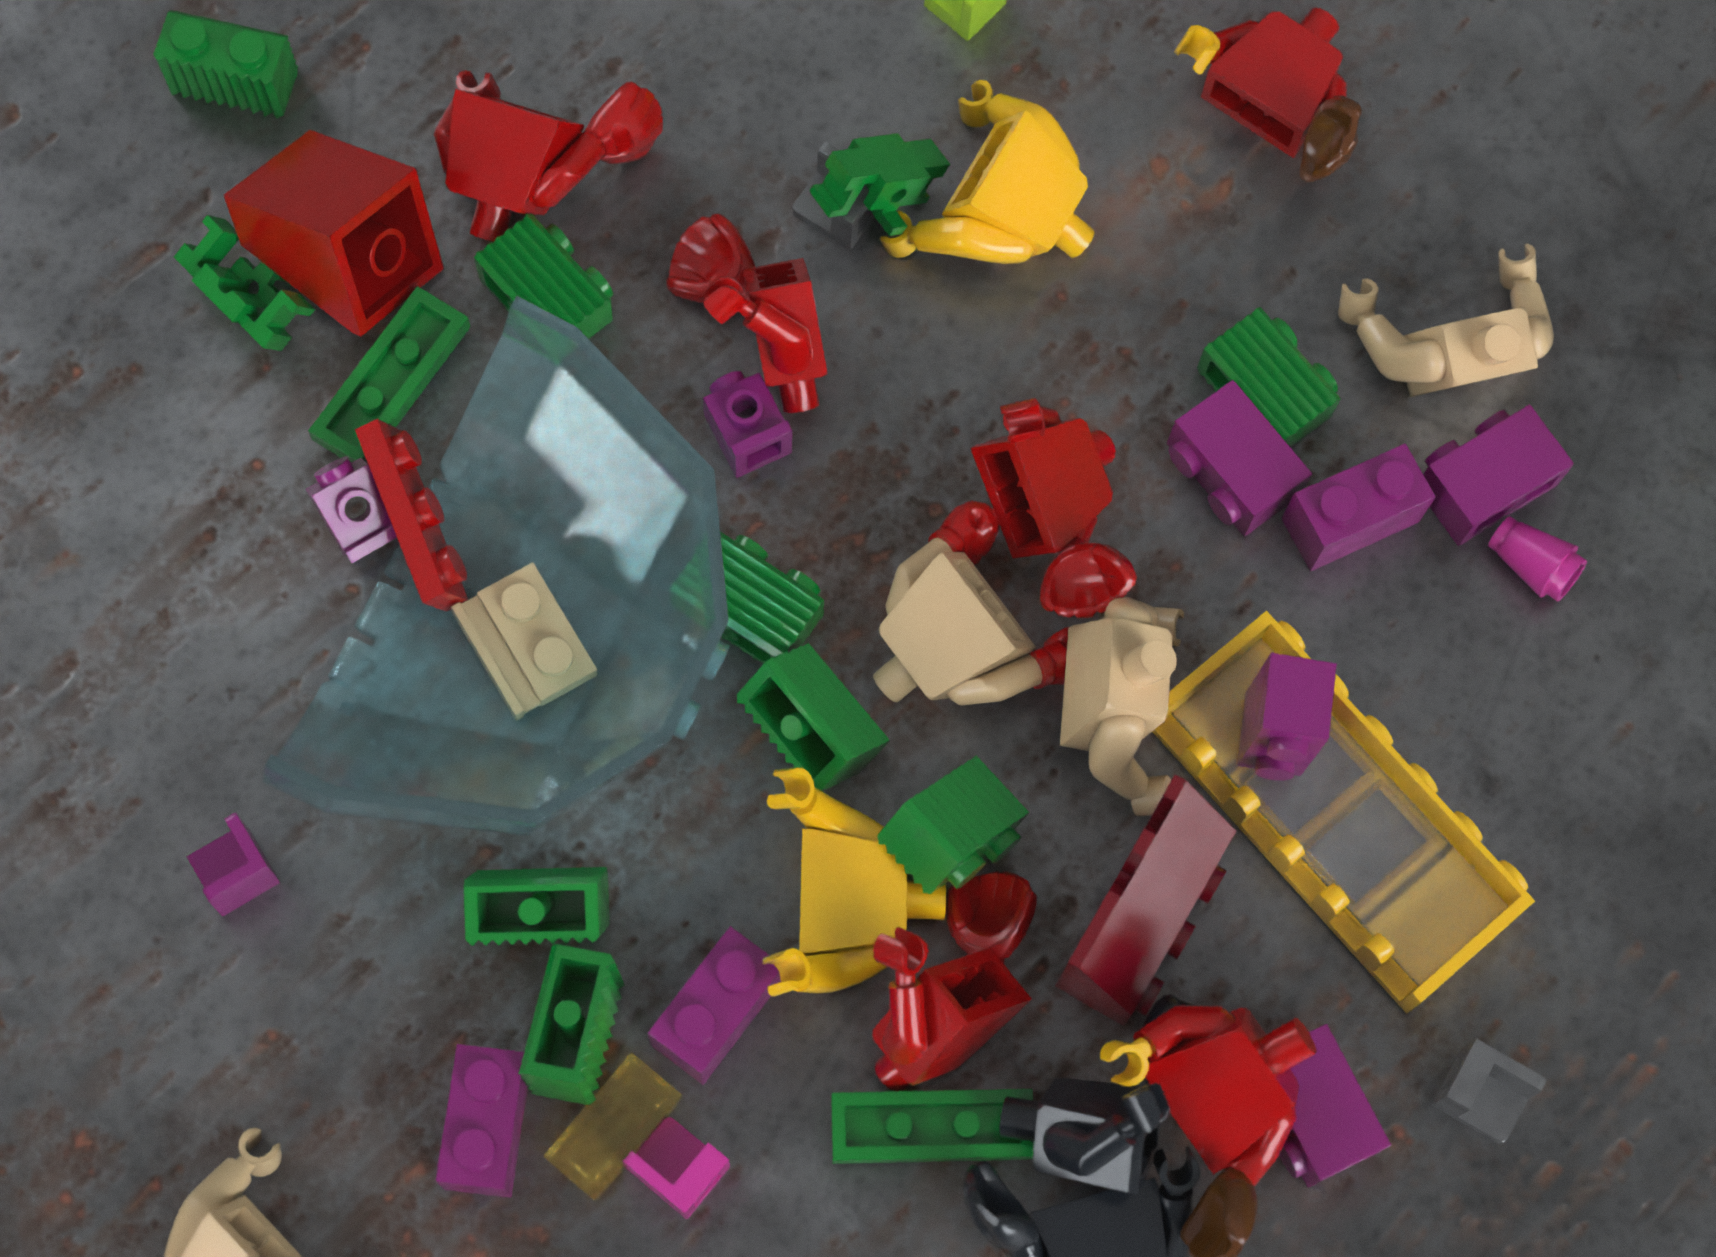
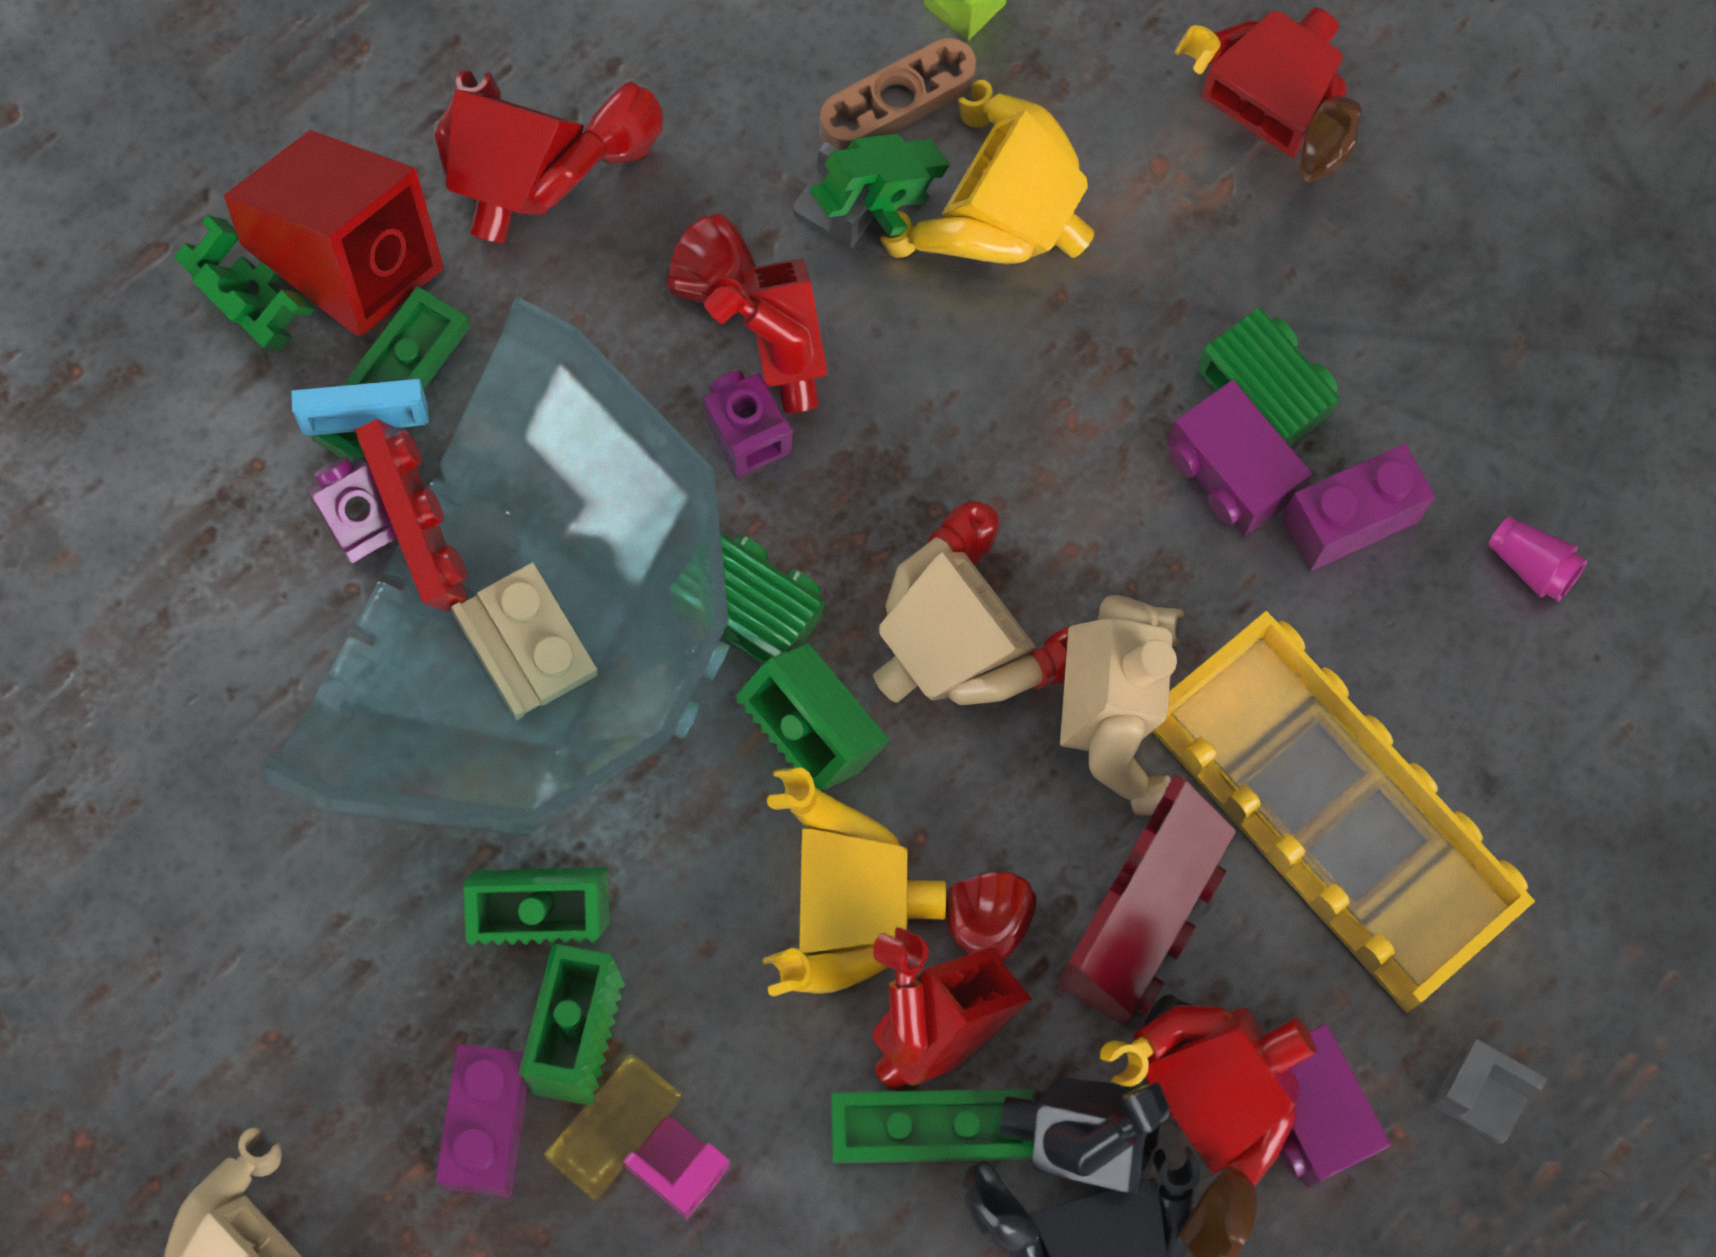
green brick [153,10,298,119] -> none
magenta panel [186,812,280,917] -> none
green brick [474,213,614,364] -> none
magenta brick [648,926,781,1085] -> none
green brick [877,755,1029,894] -> none
red torso [970,398,1137,619] -> none
magenta brick [1237,653,1337,781] -> none
tan torso [1338,244,1554,397] -> none
magenta brick [1423,404,1574,547] -> none
none -> medium azure tile [291,379,429,436]
none -> nougat beam [820,38,976,150]

